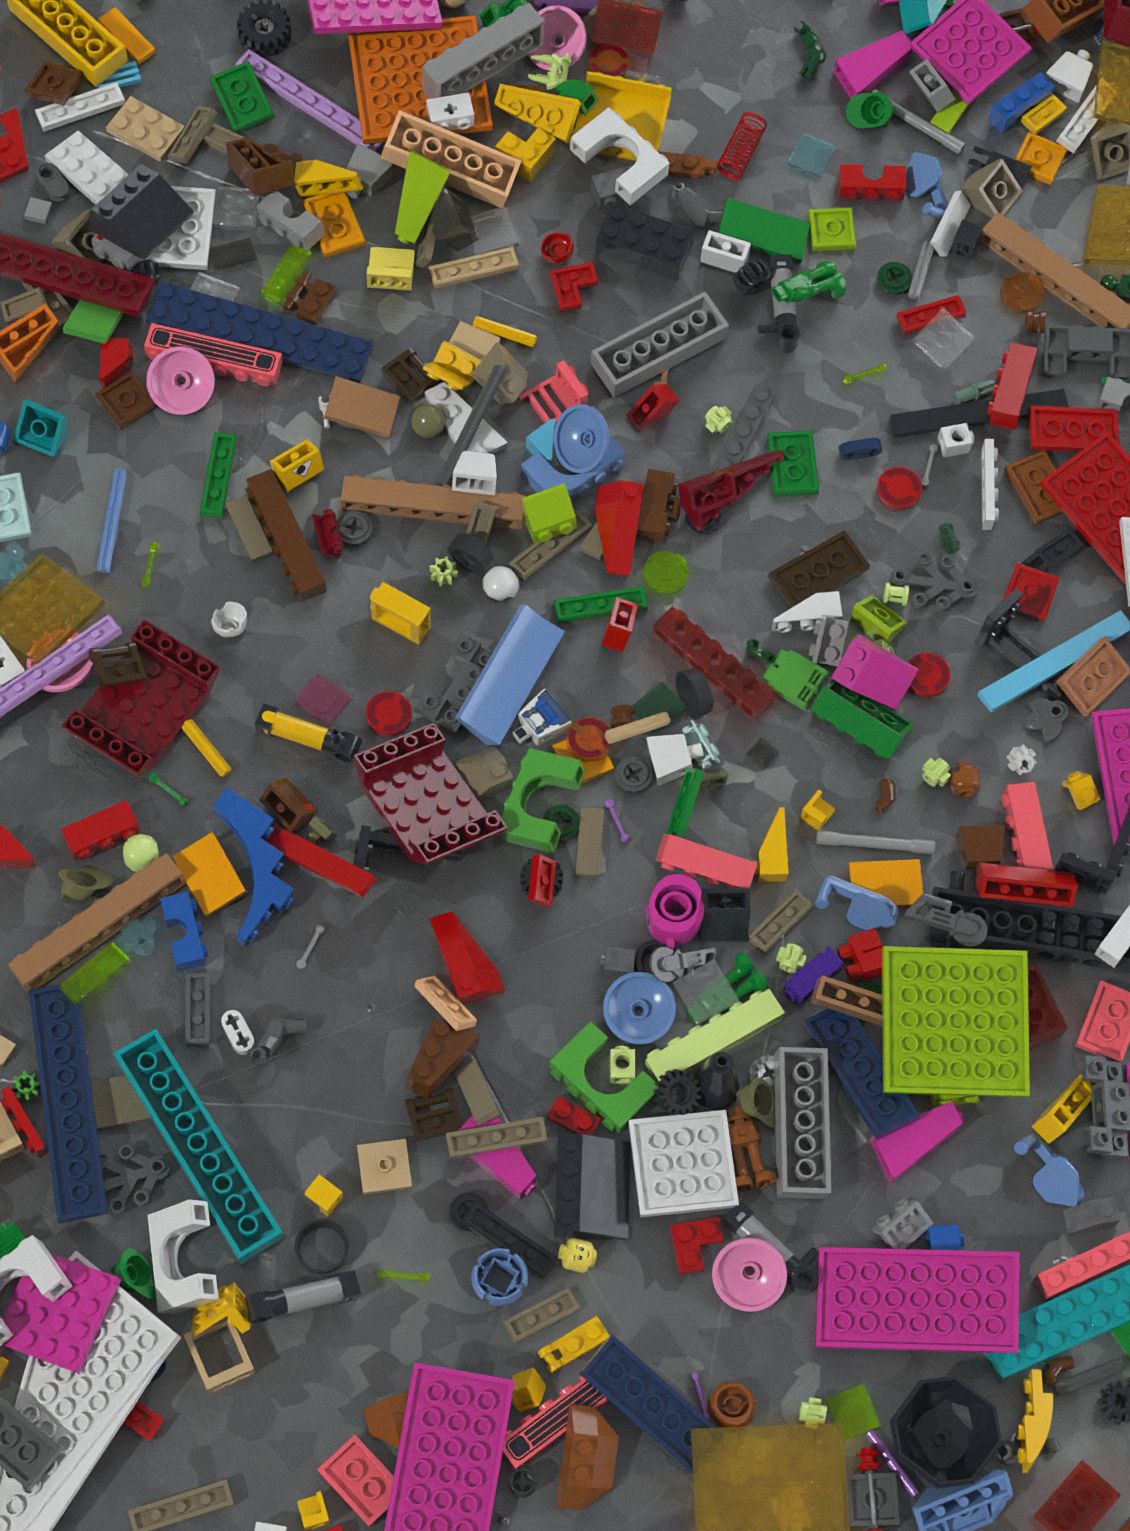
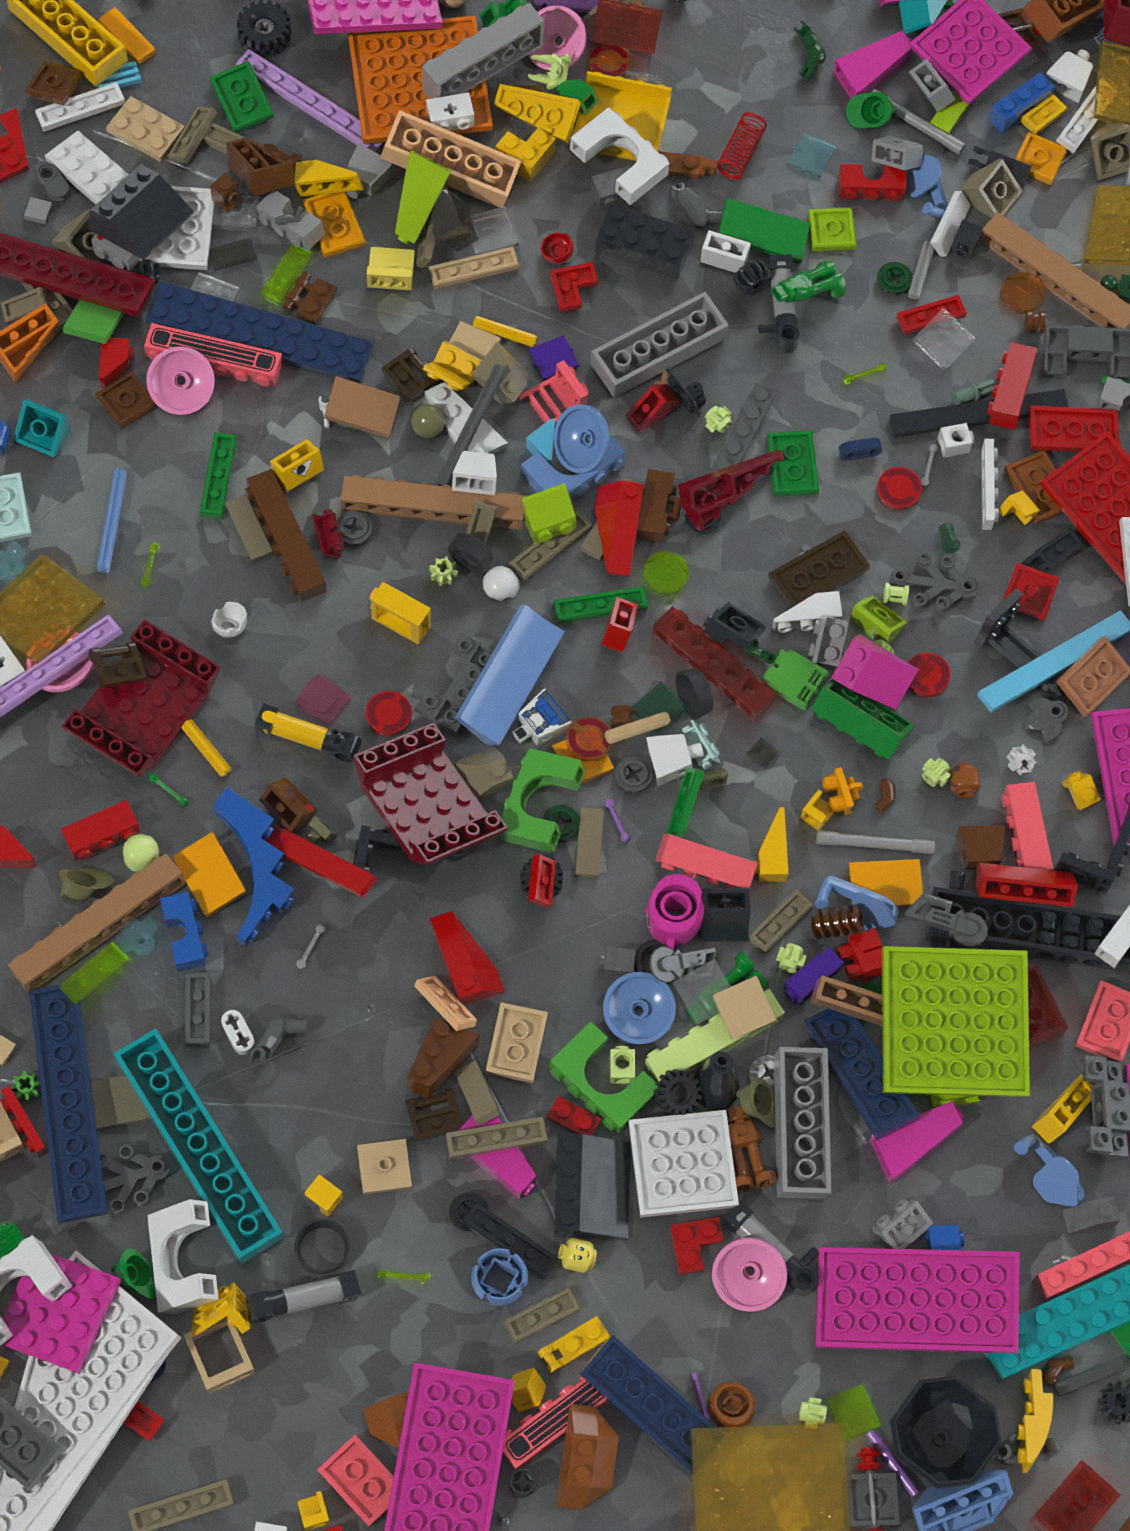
none -> reddish brown brick [210,172,243,213]
none -> dark grey piece [275,206,303,225]
none -> tan plate [485,1003,548,1083]
none -> dark purple piece [528,335,579,381]
none -> black hinge [666,368,706,417]
none -> black plate [703,602,766,650]
none -> tan tile [712,976,776,1040]
none -> reddish brown piece [811,904,864,940]
none -> light orange hips [822,767,864,815]
none -> light grey brick [872,136,924,170]
none -> yellow panel [998,490,1040,525]

